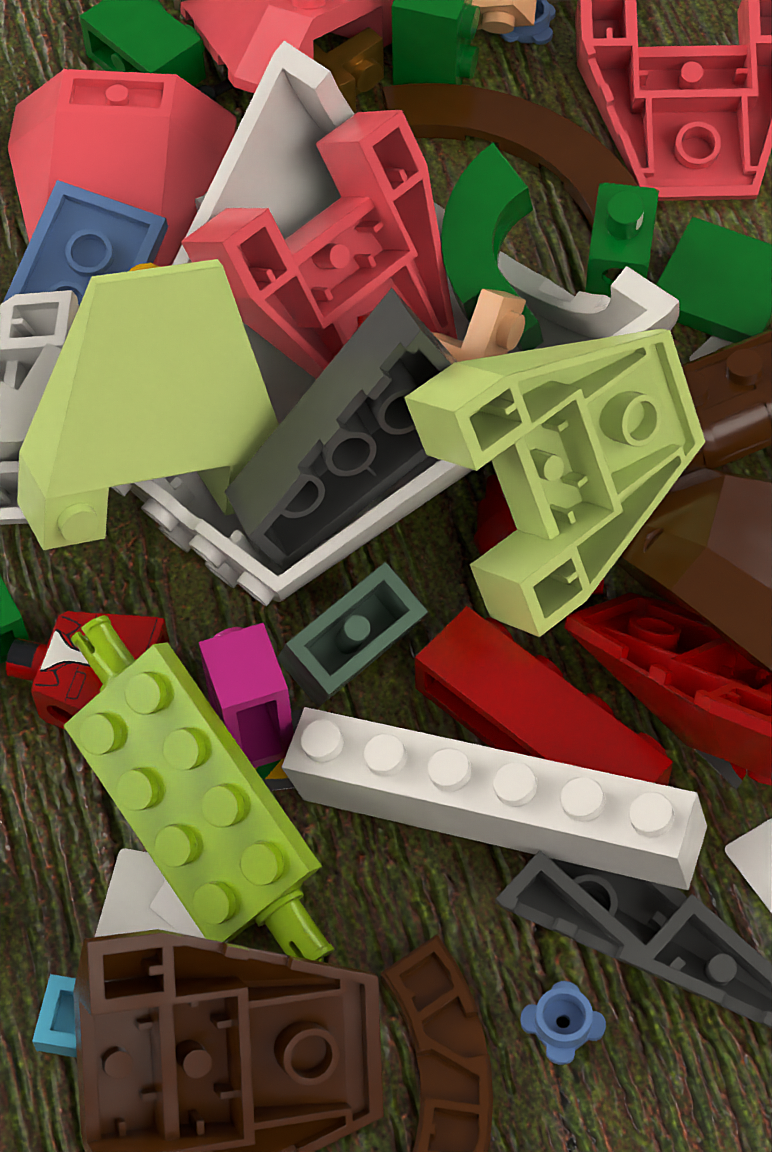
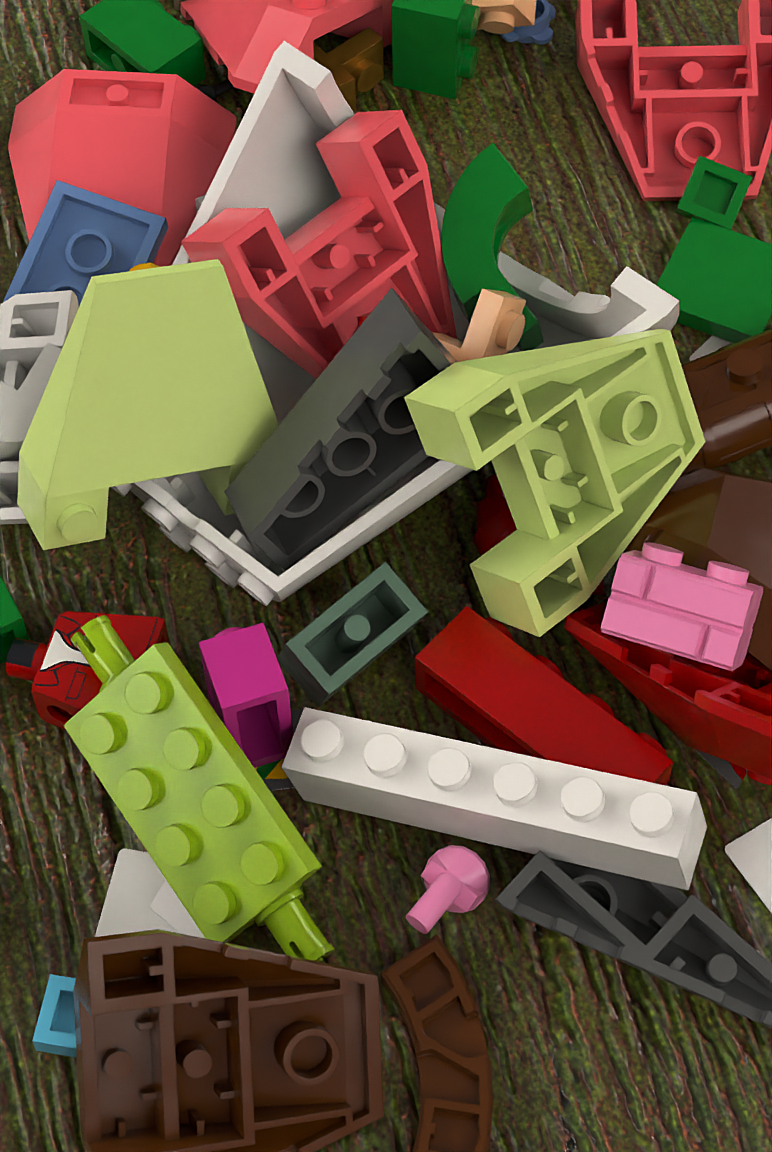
reddish brown tile [382,83,638,230] -> none
medium blue plate [520,981,606,1065] -> none
green torso [585,182,659,298] -> none
none -> bright pink plate [406,845,490,934]
none -> bright pink brick [601,542,763,671]
none -> green plate [675,155,753,230]

